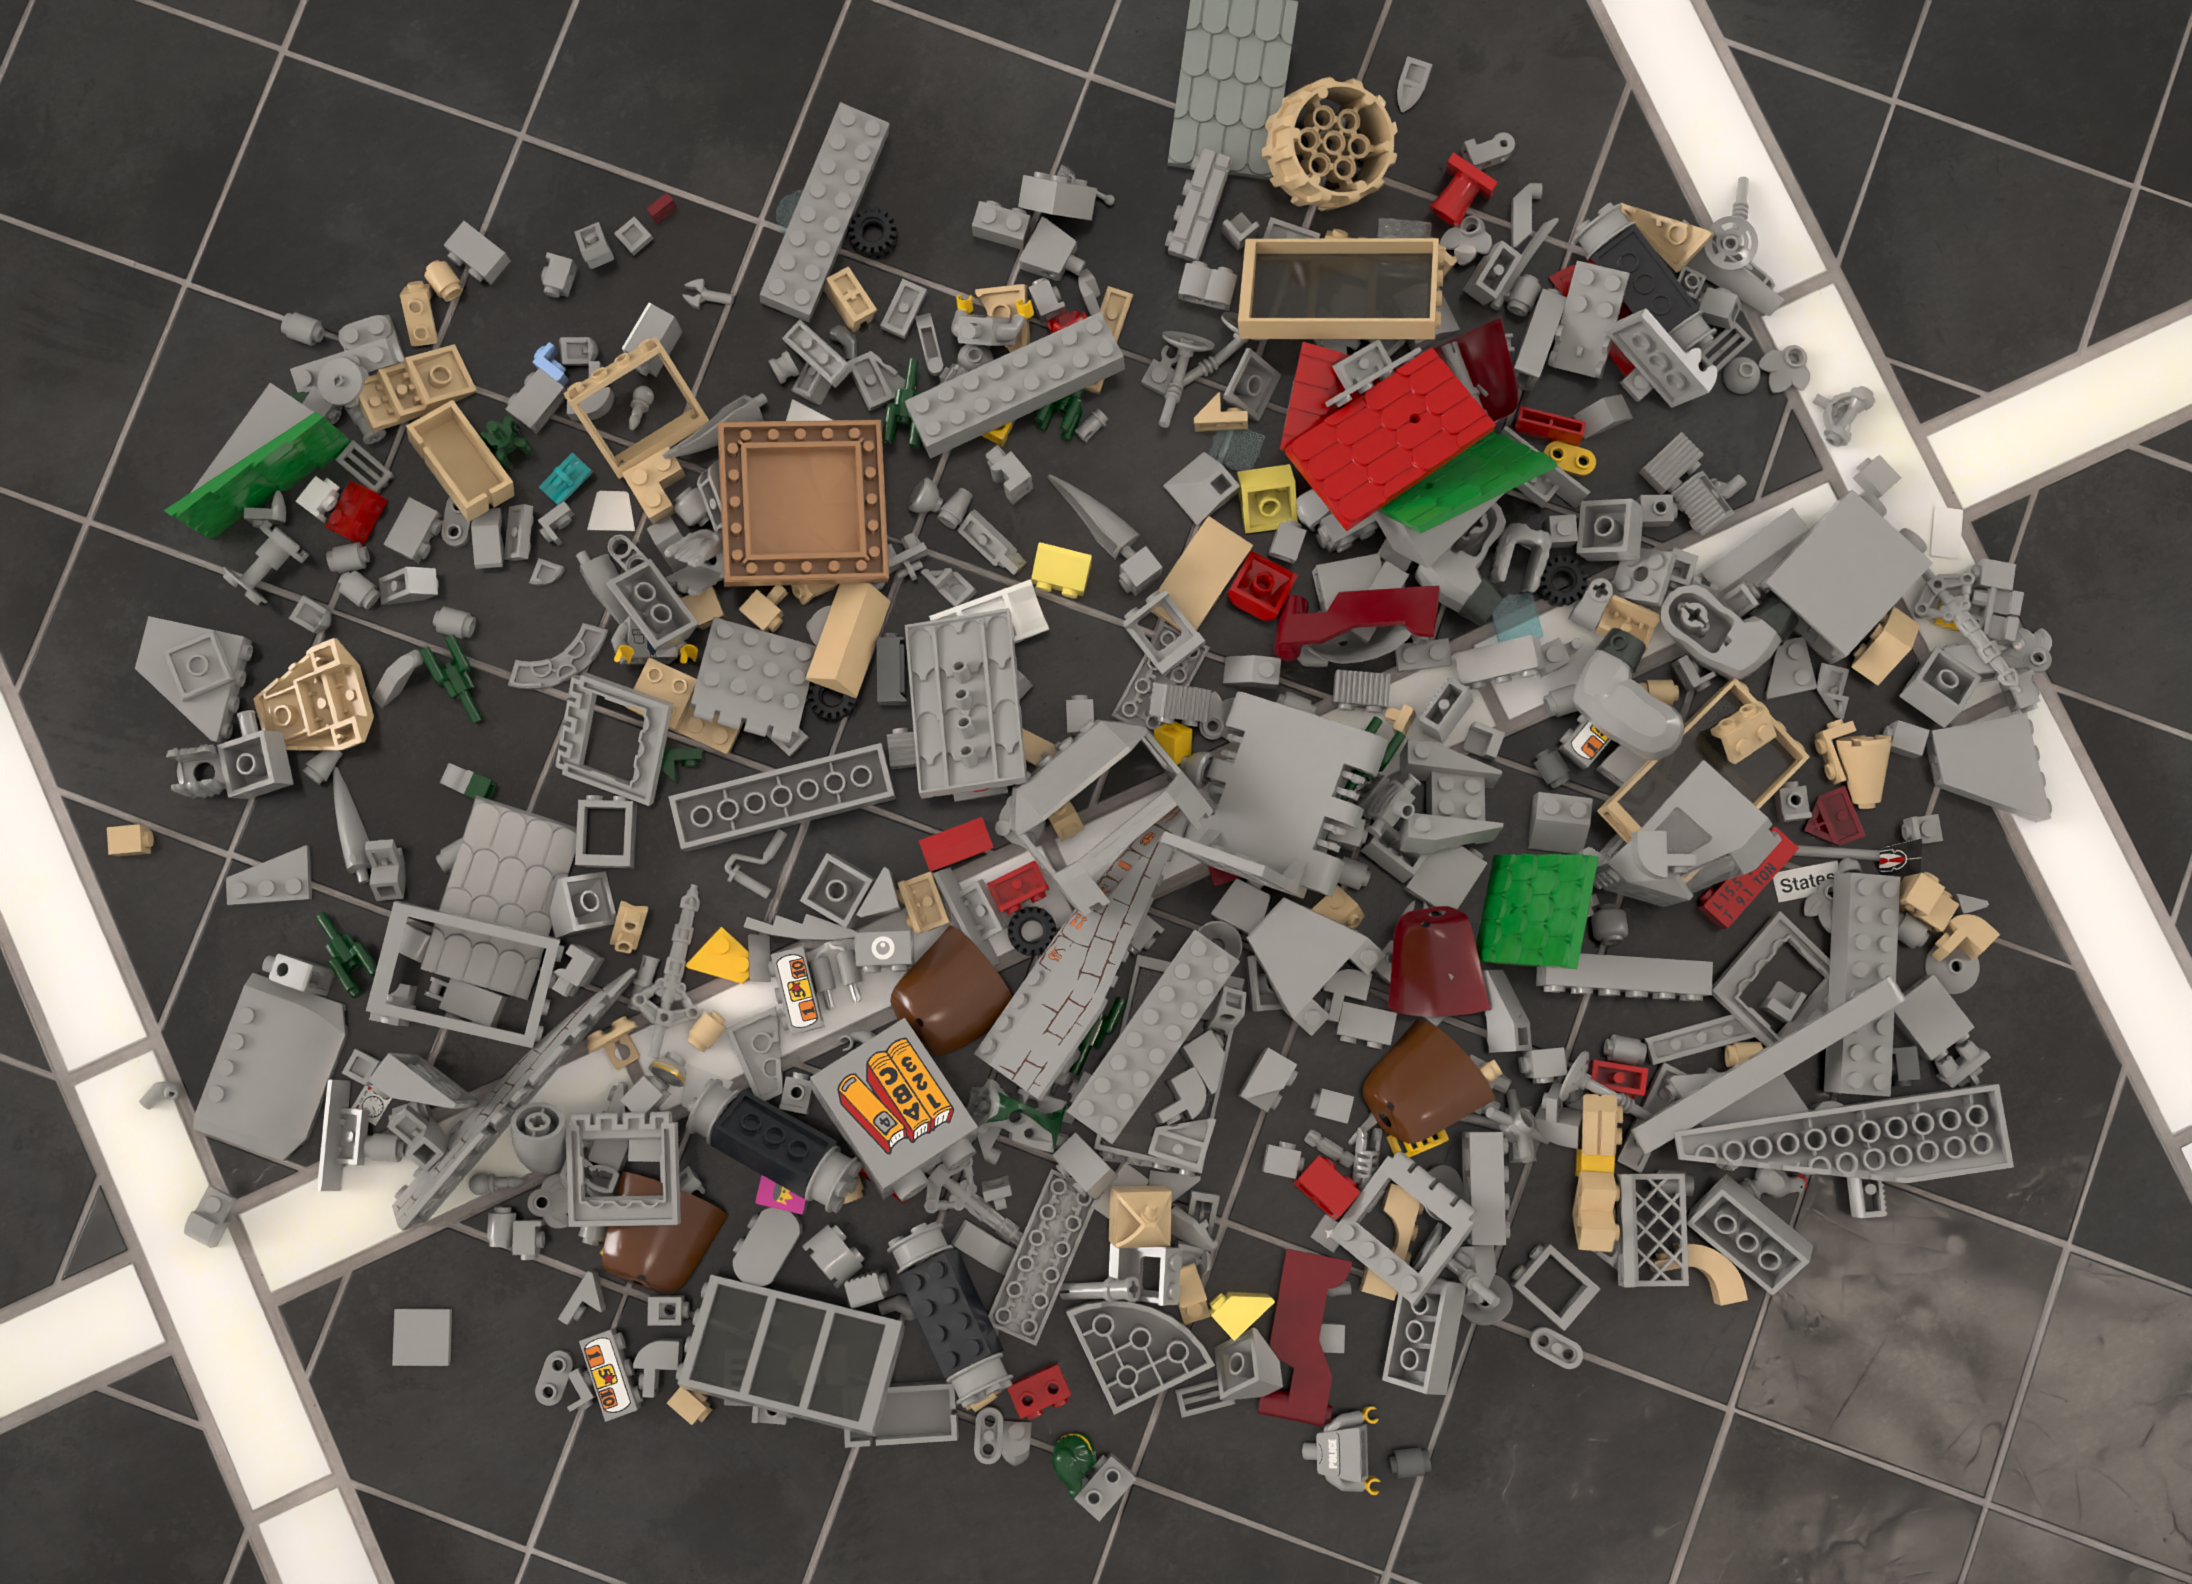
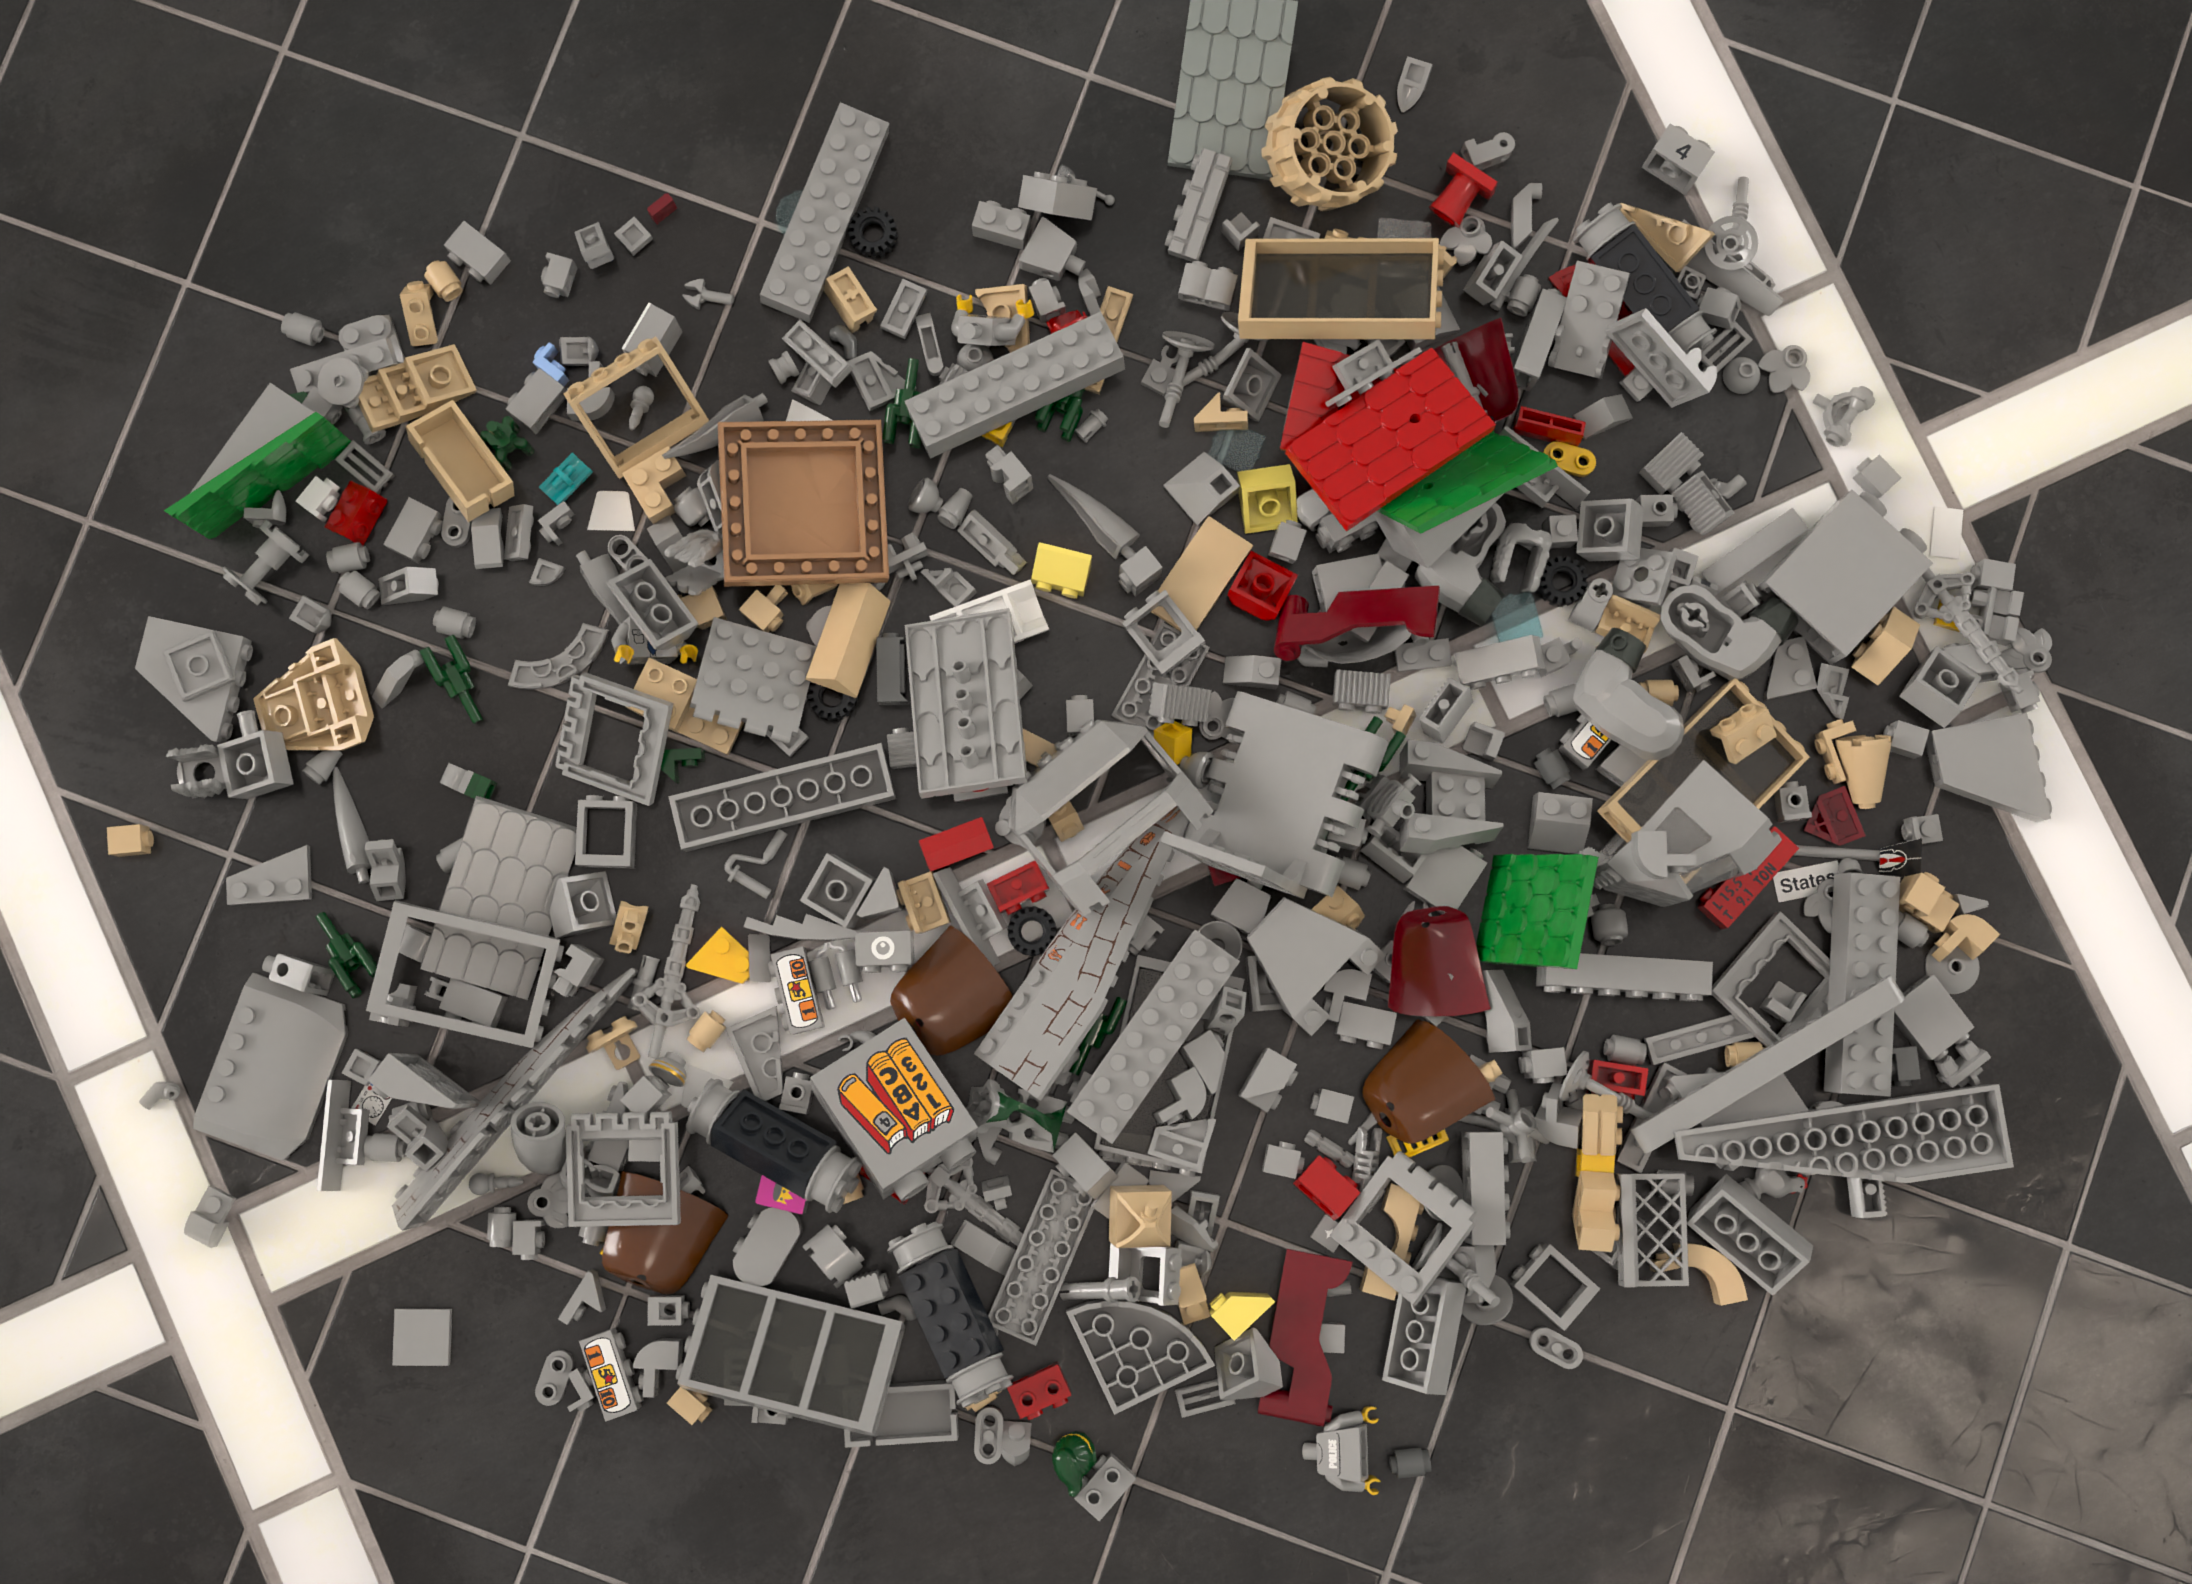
none -> light grey brick [1642,123,1715,196]

